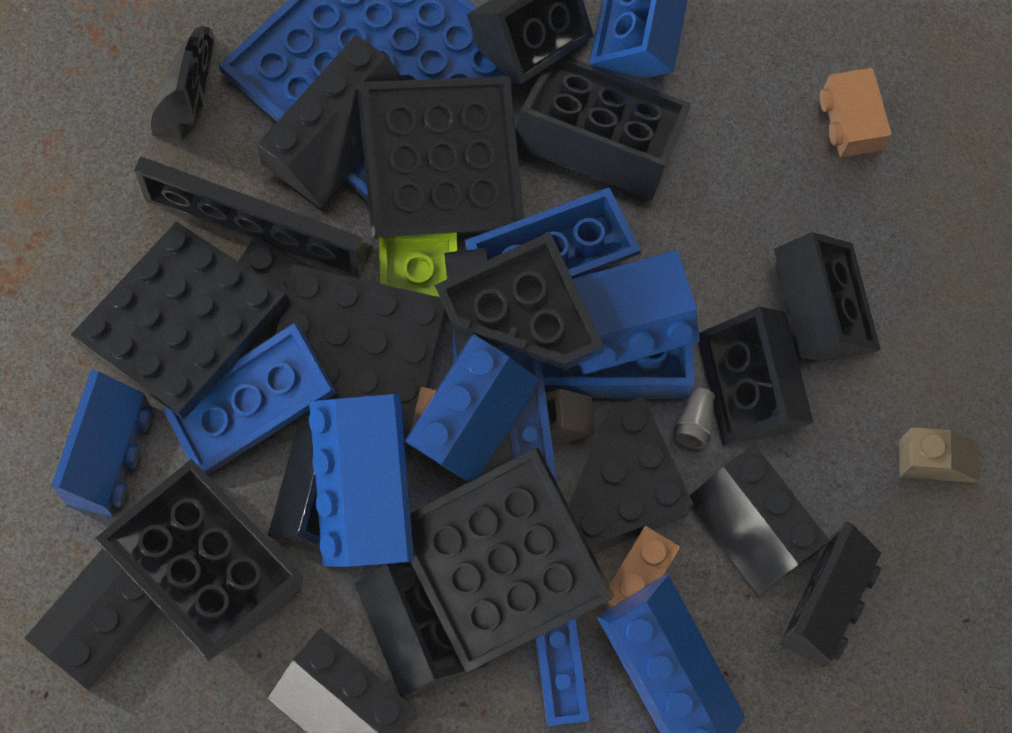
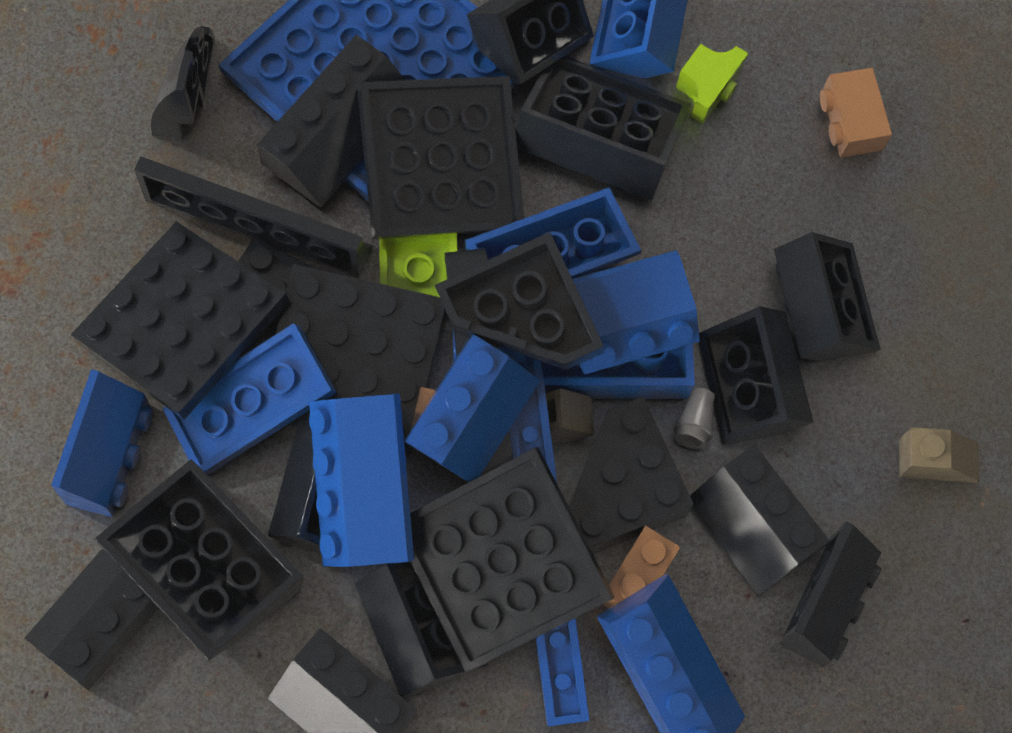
none -> lime brick [676,44,748,125]

